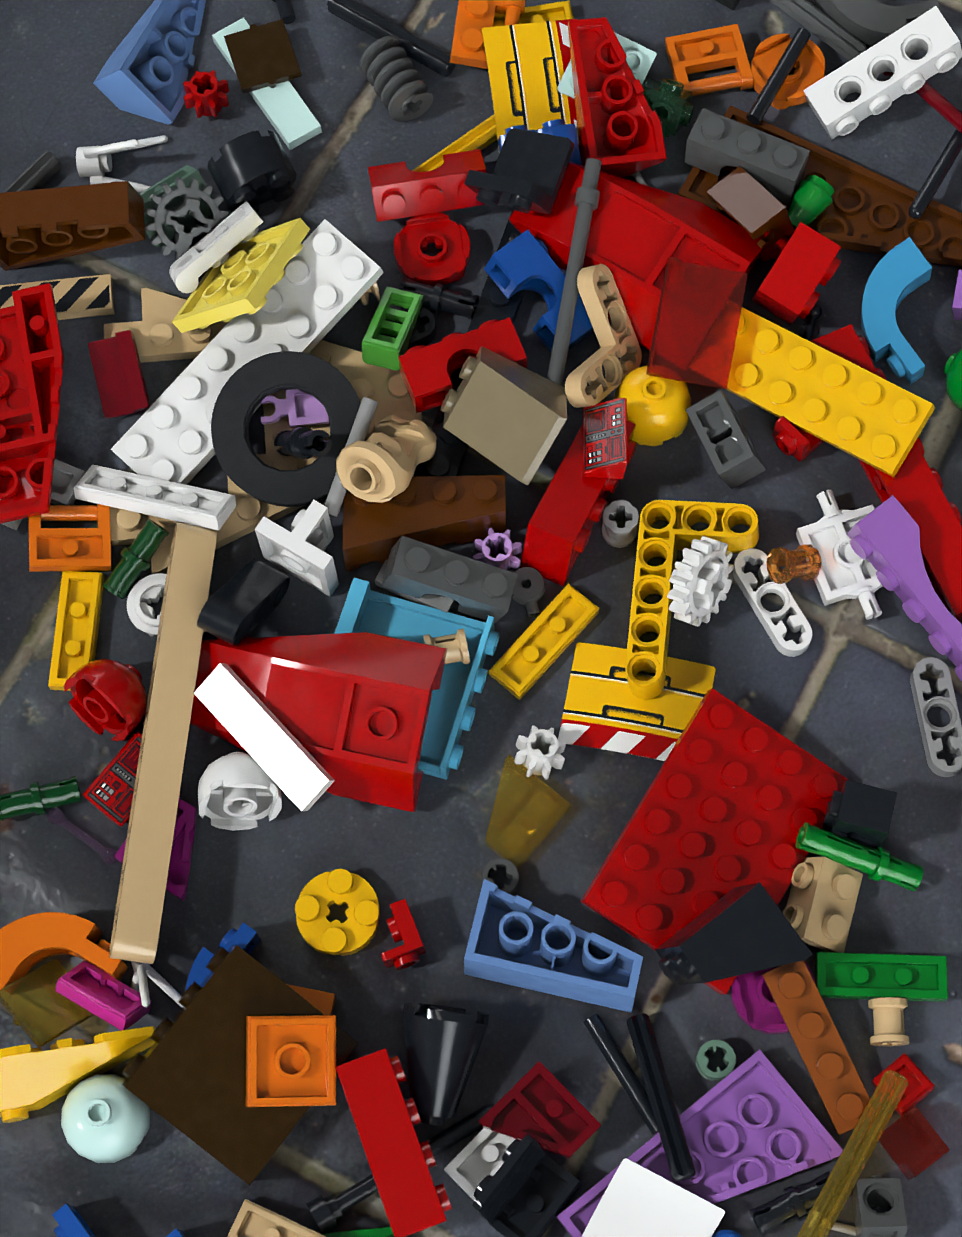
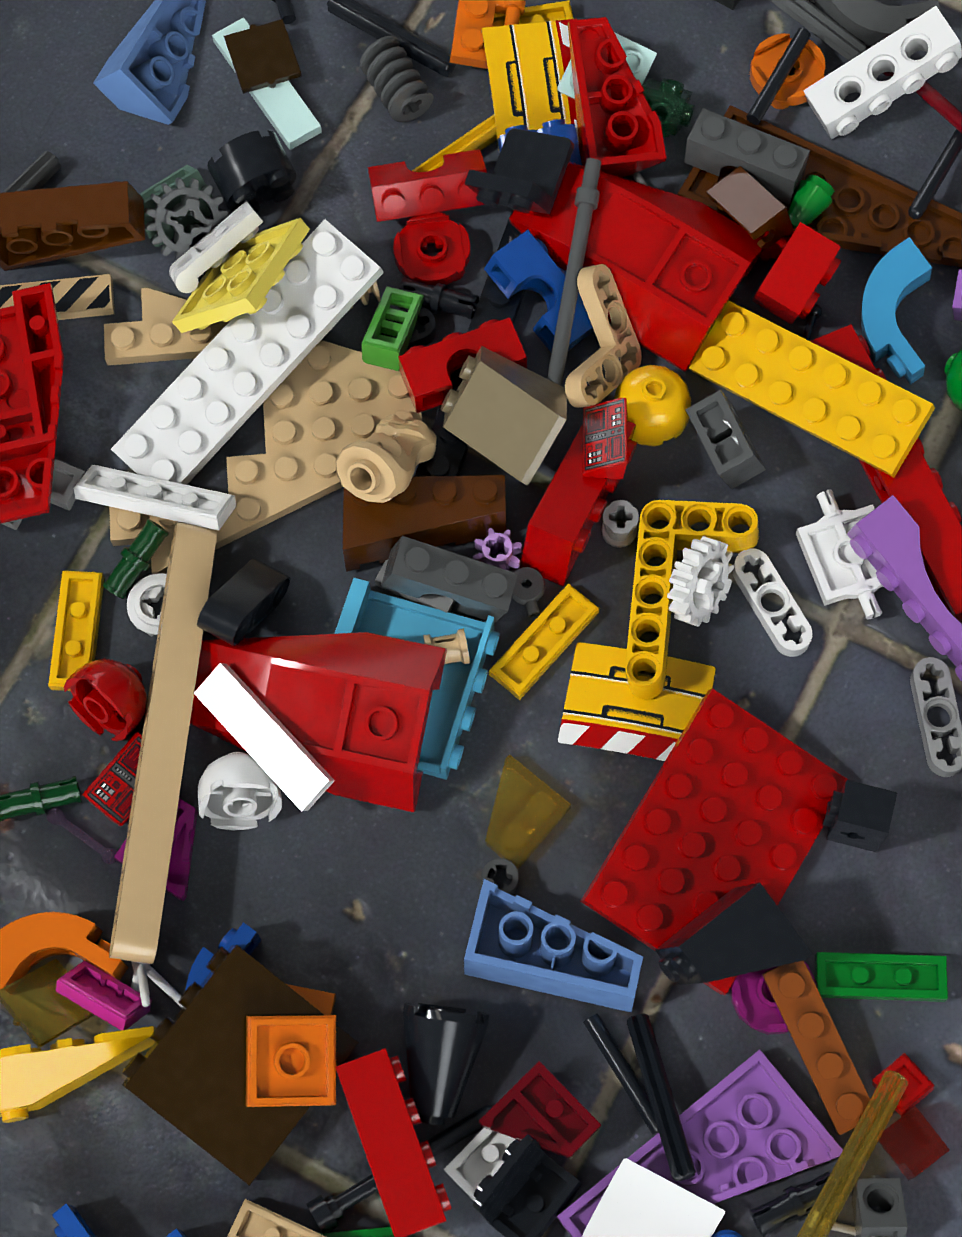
orange plate [28,503,111,572] -> none
light aqua cylinder [61,1074,150,1163] -> none
white plant [76,135,168,192] -> none
dark red panel [88,330,151,419] -> none
red gear [183,70,229,118] -> none
black tyre [211,351,366,507] -> none
white bracket [255,500,339,597] -> none
lavender plate [260,390,330,428] -> none
black pin [274,427,332,459] -> none
yellow plate [295,869,380,956] -> none
light grey bar [324,397,378,517] -> none
red bracket [381,898,426,970] -> none
white gear [514,725,566,780] -> none
clear red piece [646,257,748,389] -> none
orange plate [664,24,753,102] -> none
sand green bush [696,1040,736,1081] -> none
clear orange bush [766,544,822,584] -> none
red bracket [772,416,824,462] -> none
tan bracket [783,856,863,953] -> none
green pin [796,822,924,892] -> none
tan bush [868,997,910,1047] -> none

